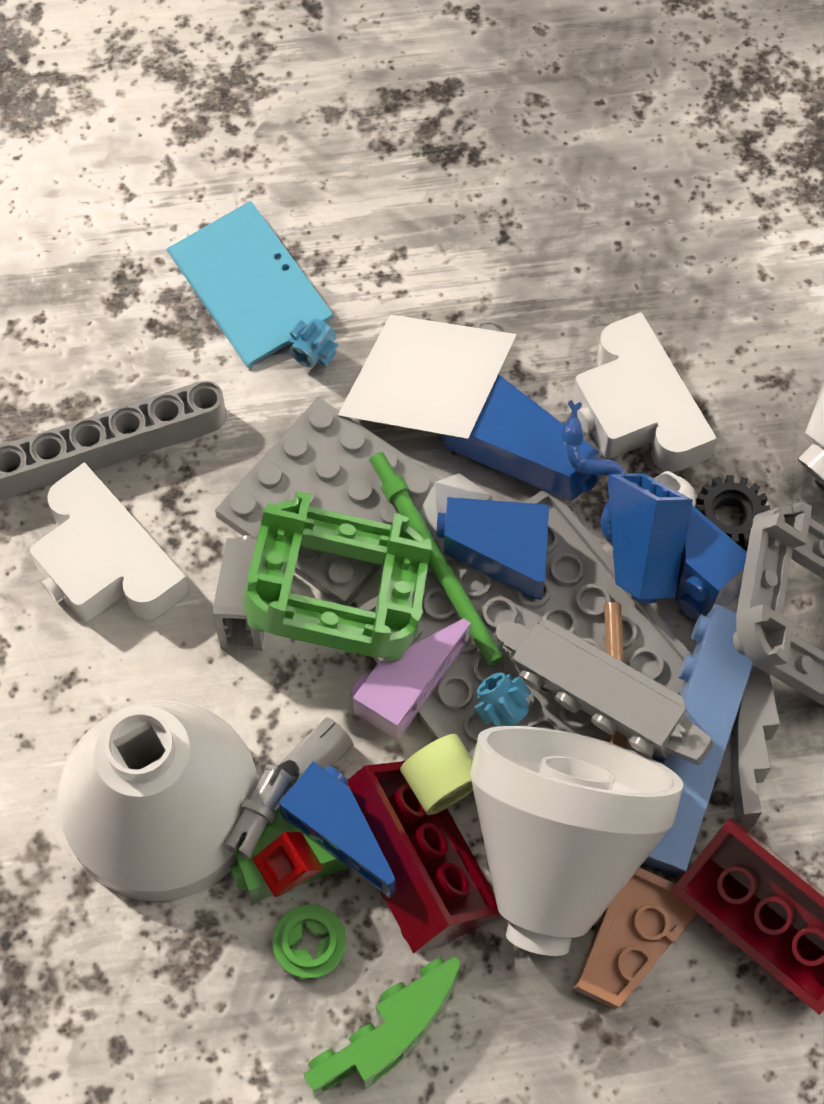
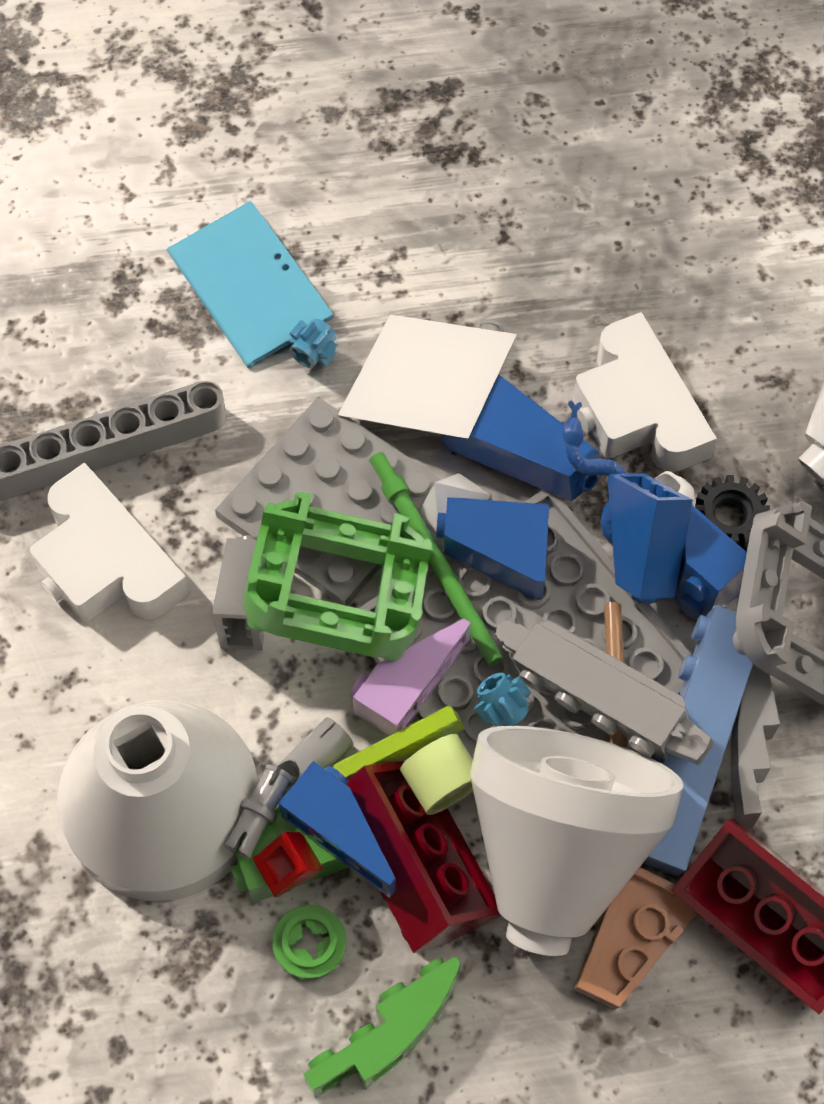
none -> lime tile [333,706,466,780]

